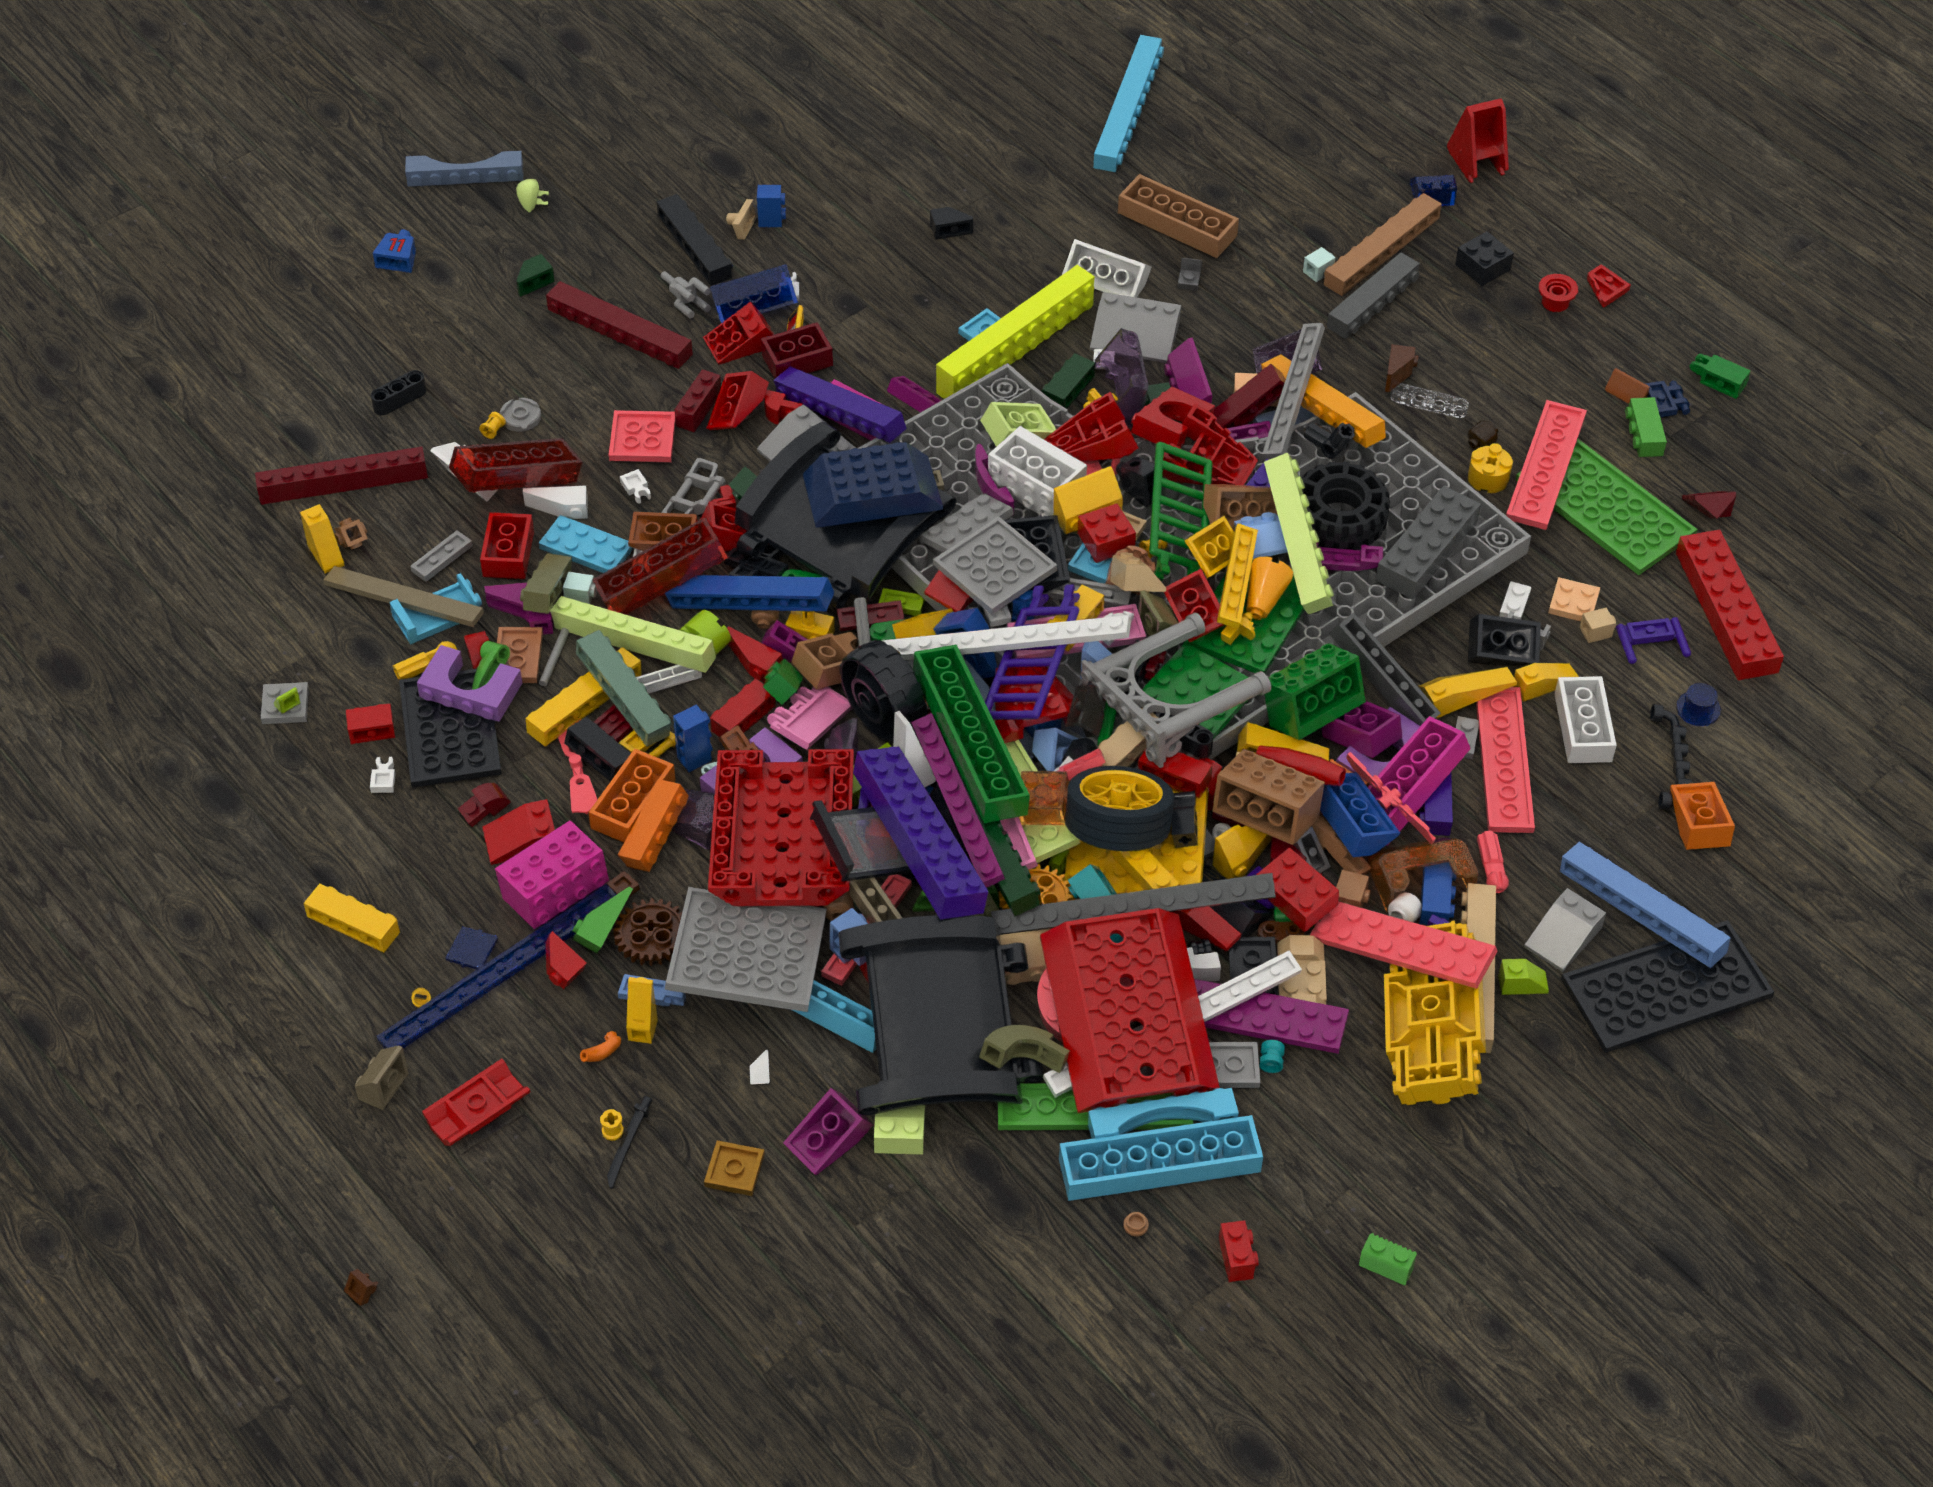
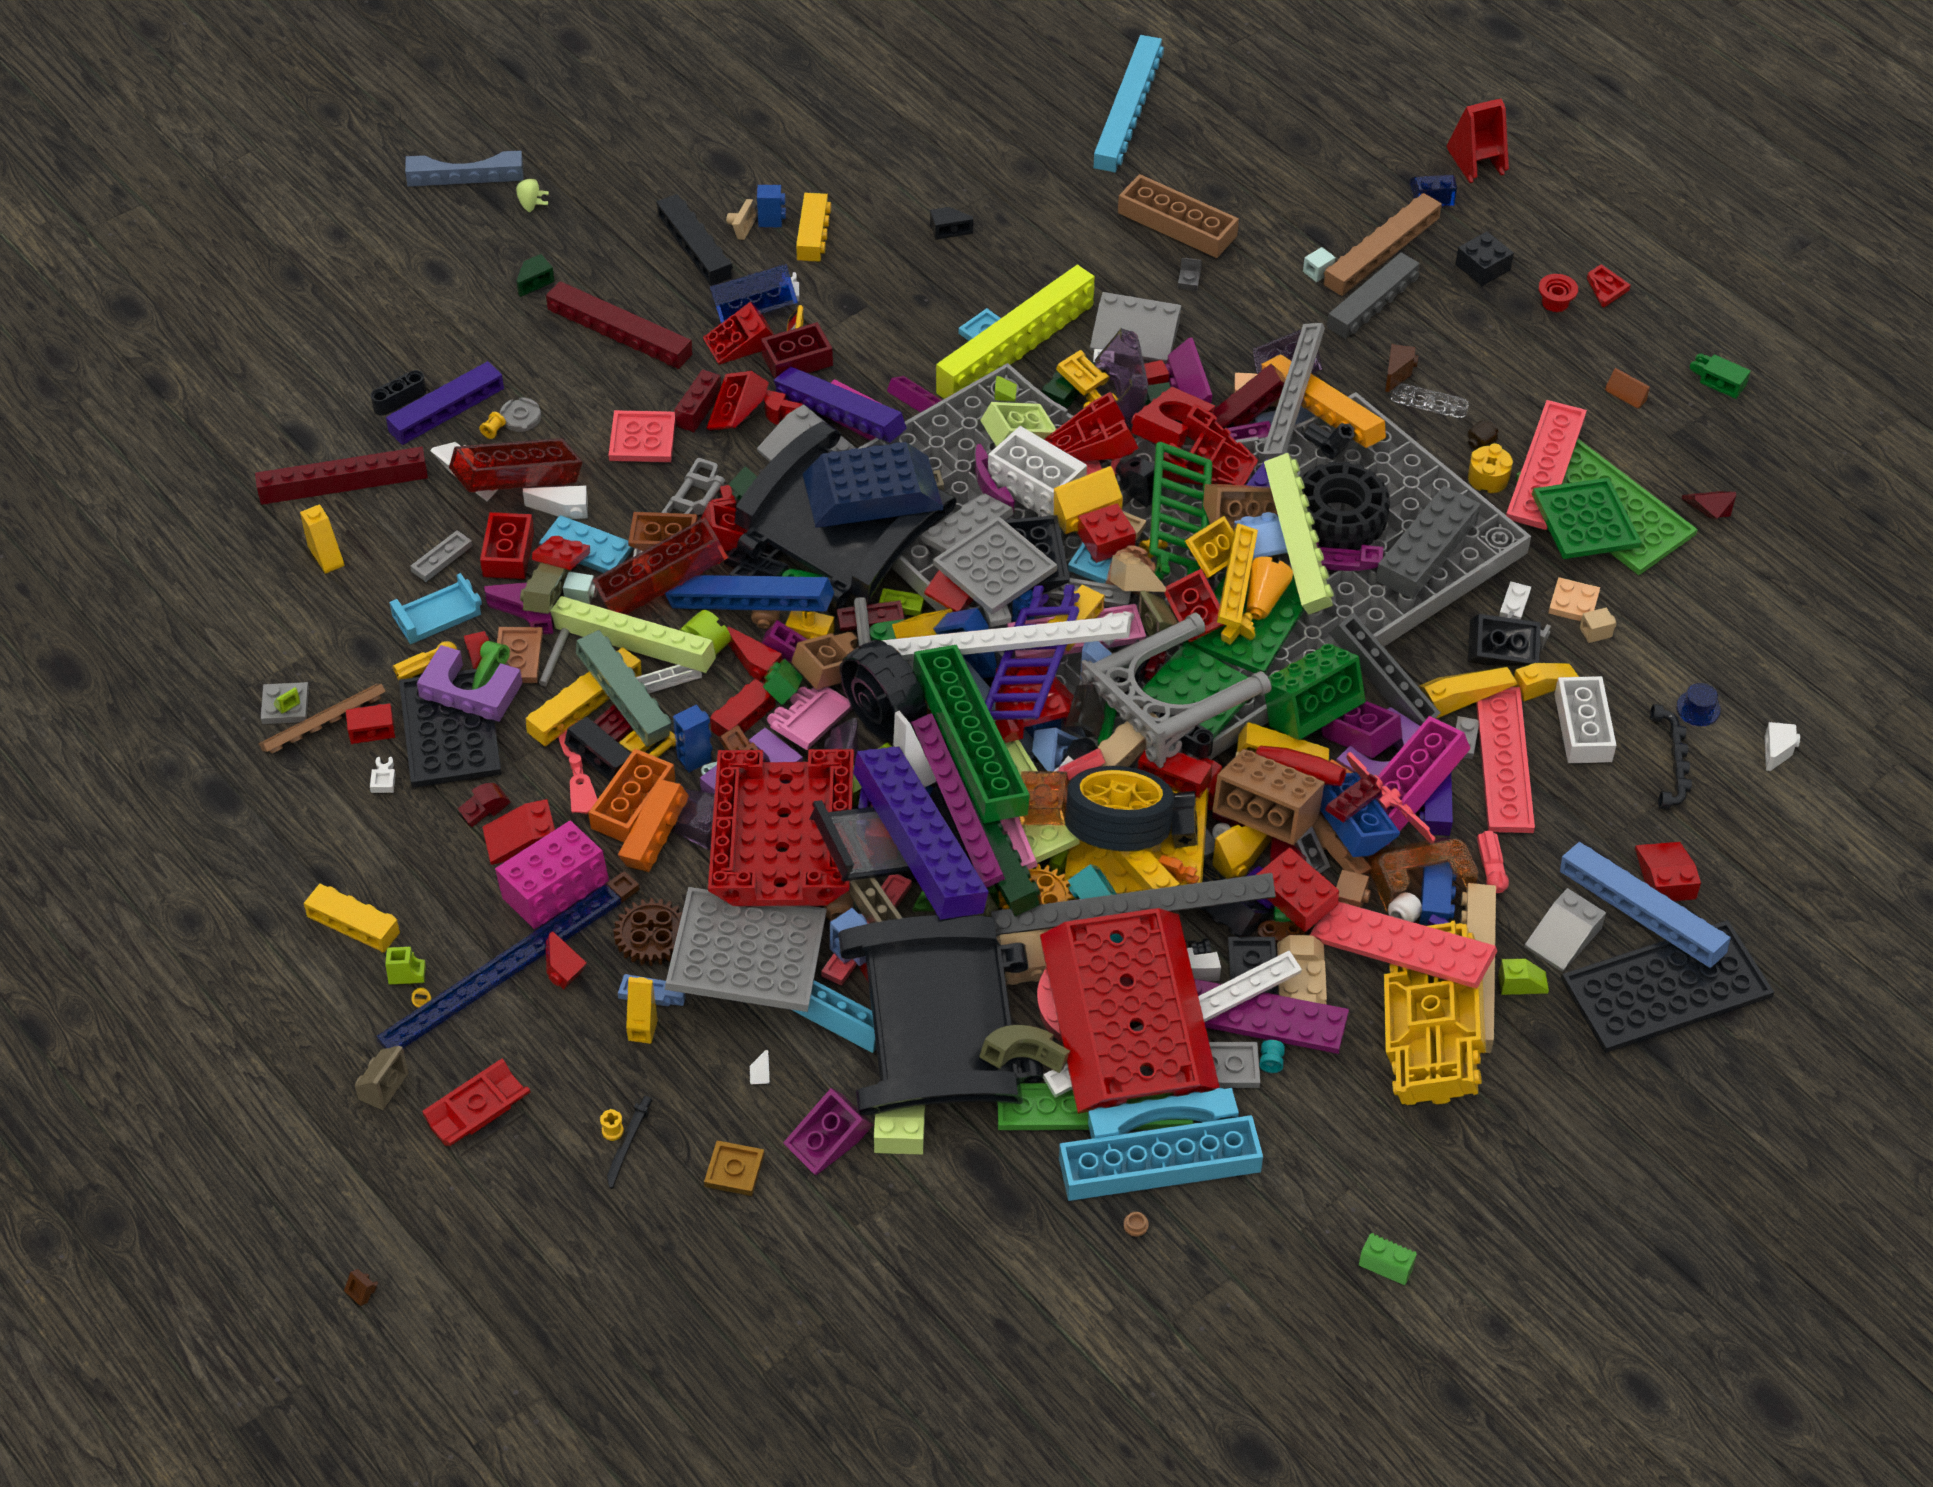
dark tan tile [323,566,484,627] -> none
medium nougat brick [334,518,368,550] -> none
blue torso [373,229,416,273] -> none
clear blue piece [445,926,498,971] -> none
bright green slope [572,887,633,953] -> none
orange arm [580,1031,622,1062] -> none
white plate [620,469,651,503] -> none
light grey plant [661,271,711,319] -> none
white slope [1062,239,1152,298] -> none
red slope [1172,907,1241,951] -> none
red brick [1219,1220,1259,1282] -> none
dark purple plate [1616,617,1691,664] -> none
bright green brick [1625,397,1667,457] -> none
dark blue plate [1645,381,1690,417] -> none
orange slope [1670,782,1735,850] -> none
red brick [1676,530,1784,680] -> none
none -> medium nougat plate [259,684,386,753]
none -> lime brick [385,947,426,984]
none -> dark purple brick [386,361,504,445]
none -> red plate [532,536,590,570]
none -> yellow brick [796,193,831,262]
none -> lime slope [995,376,1017,402]
none -> yellow plate [1056,350,1110,396]
none -> red brick [1137,360,1169,391]
none -> orange plate [1158,855,1199,884]
none -> dark red plate [1325,774,1381,823]
none -> green plate [1531,478,1642,559]
none -> red slope [1635,842,1701,901]
none -> white slope [1765,722,1800,771]

